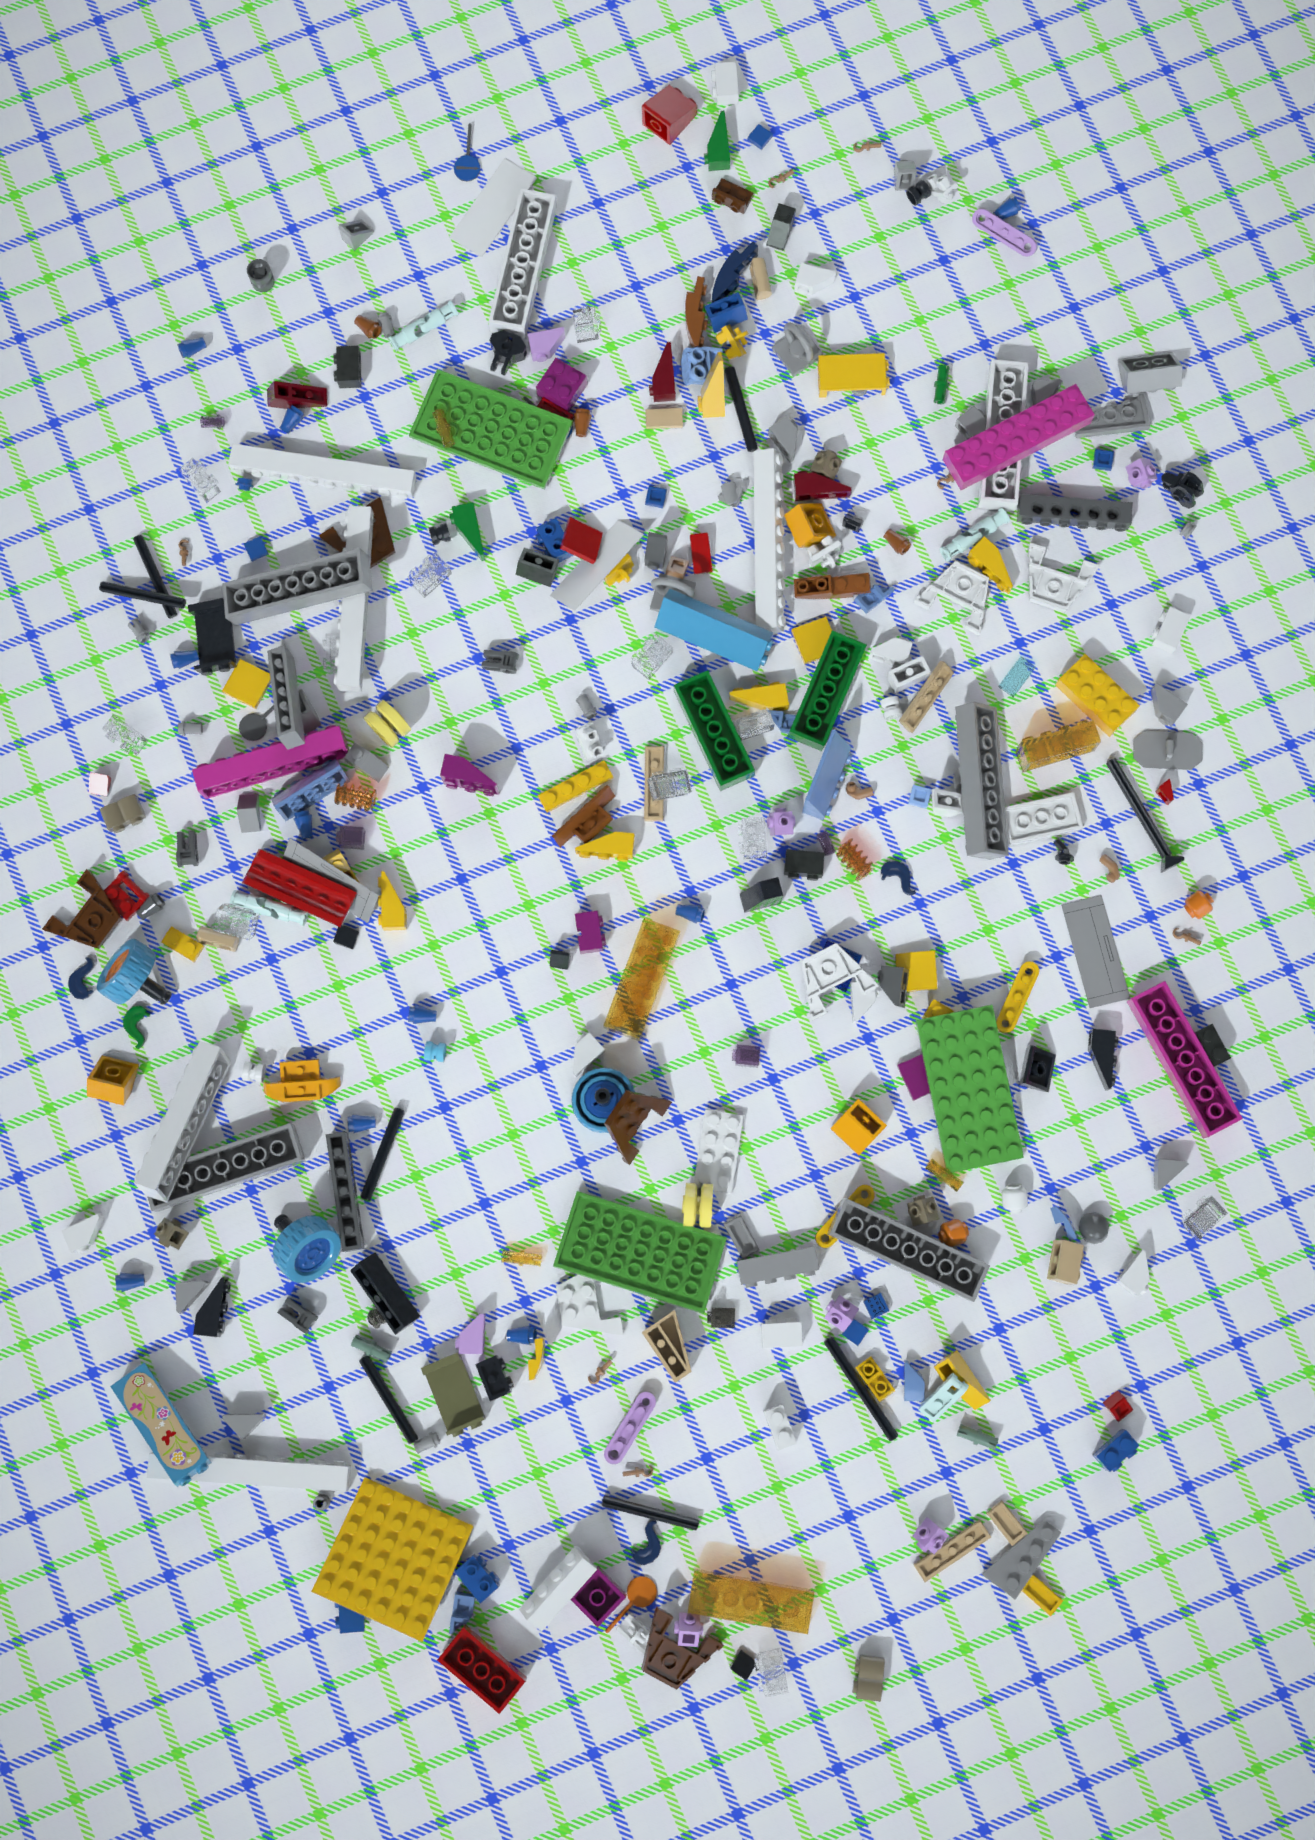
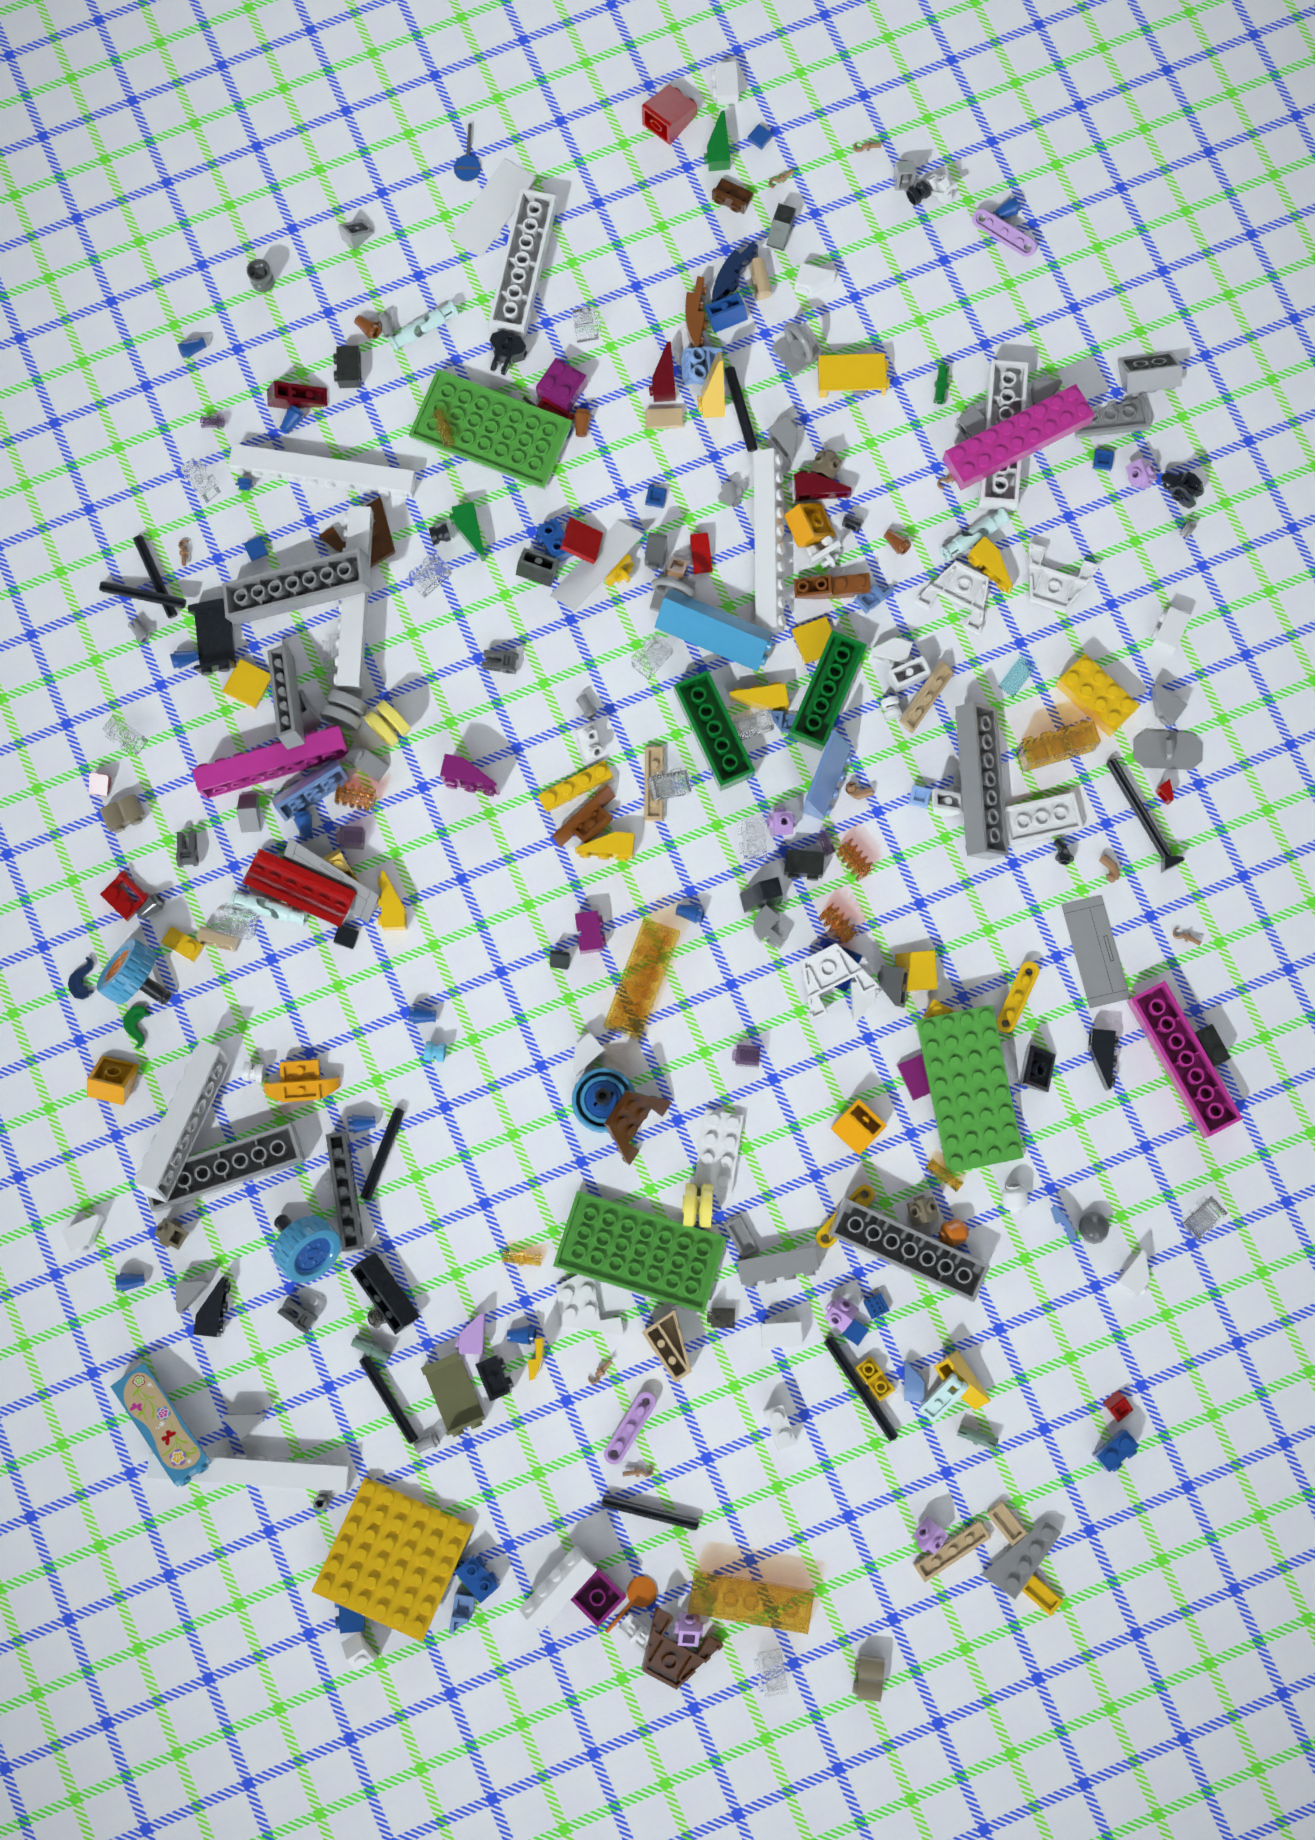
reddish brown wing [42,869,122,949] -> none
light grey pin [178,721,203,736] -> none
dark grey piece [239,705,274,741] -> none
red brick [437,1624,527,1714] -> none
lavender slope [528,327,565,362] -> none
dark blue piece [631,1520,661,1565] -> none
yellow hips [716,324,749,360] -> none
black slope [729,1650,758,1681] -> none
dark blue piece [880,861,916,896] -> none
dark grey brick [1017,494,1133,532] -> none
tan brick [1047,1240,1084,1285] -> none
light grey slope [1154,1159,1189,1191] -> none
orange head [1184,891,1214,919] -> none
none -> light grey wheel [320,689,369,731]
none -> white slope [341,1632,379,1672]
none -> light grey brick [753,905,785,950]
none -> clear orange piece [818,902,861,944]

